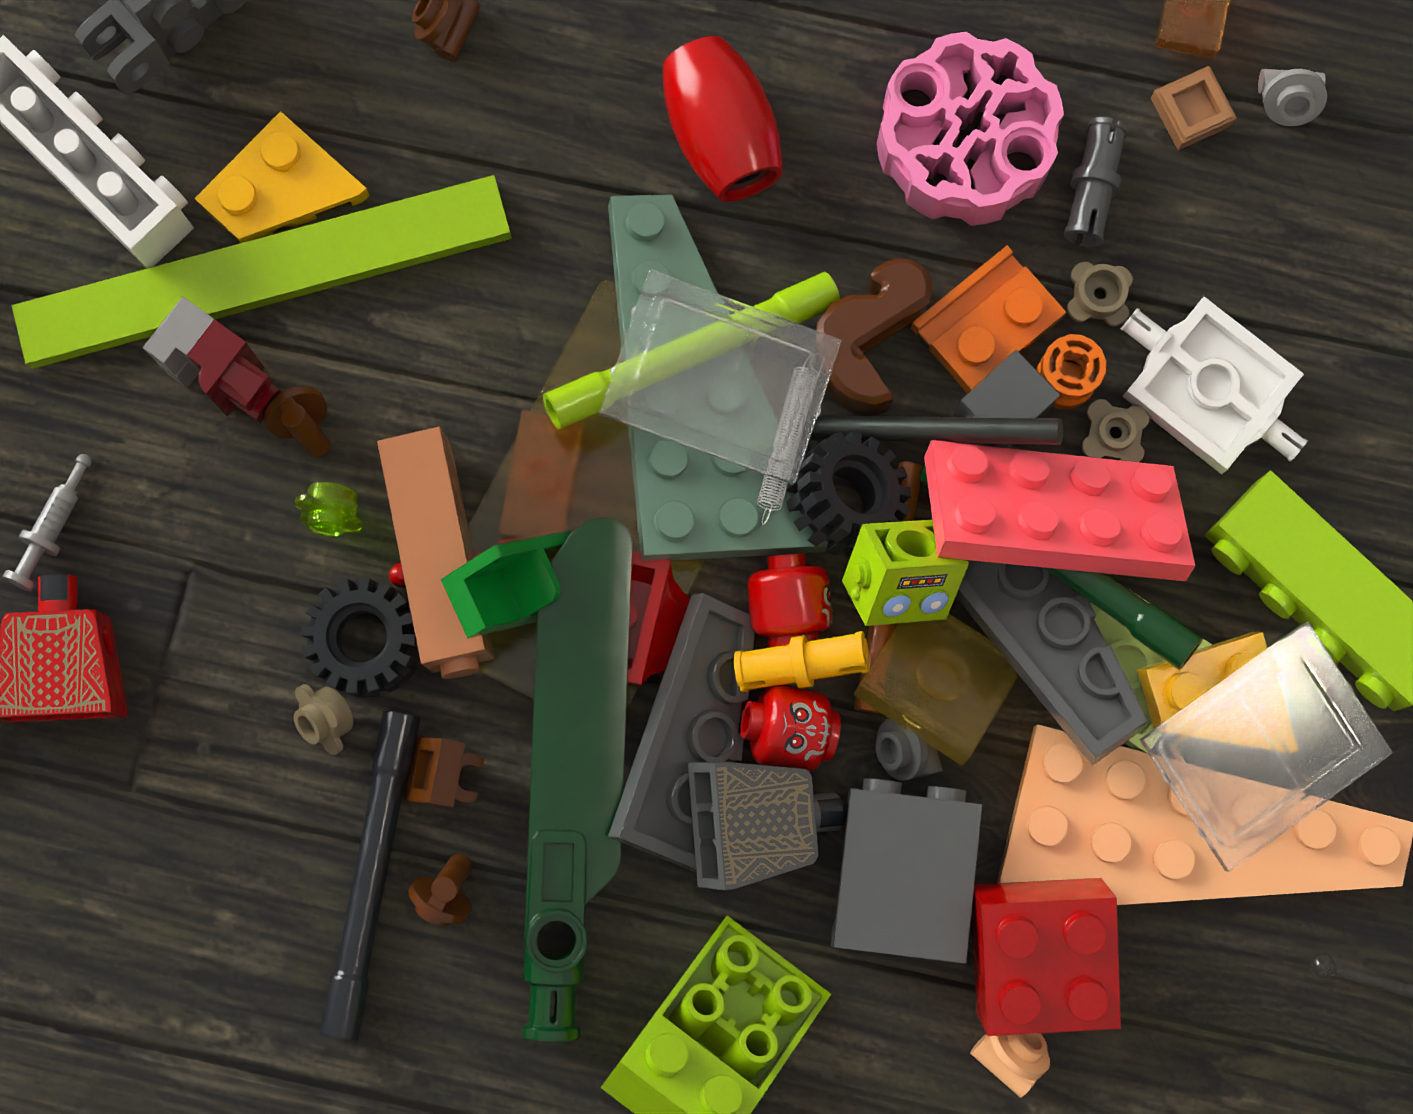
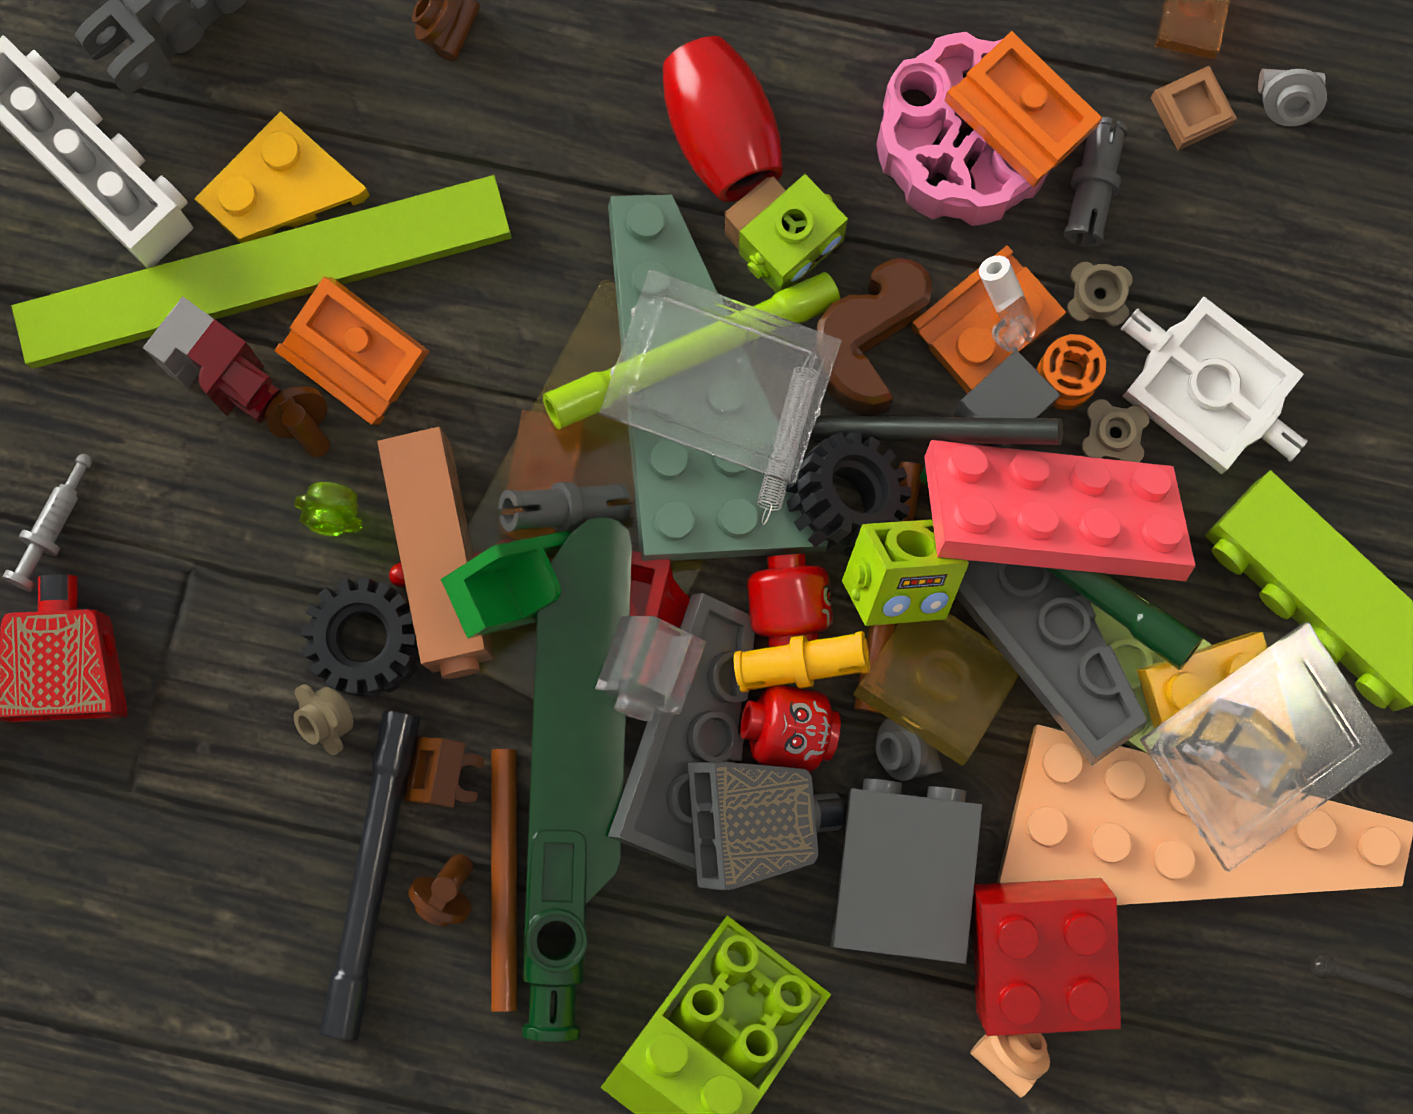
none -> orange plate [274,277,430,425]
none -> dark orange bar [491,749,517,1012]
none -> dark grey pin [498,481,631,532]
none -> clear brick [595,616,706,722]
none -> medium nougat tile [725,176,786,250]
none -> lime head [739,174,848,293]
none -> orange plate [944,31,1102,188]
none -> arm [979,255,1037,352]
none -> clear brick [1181,697,1309,808]

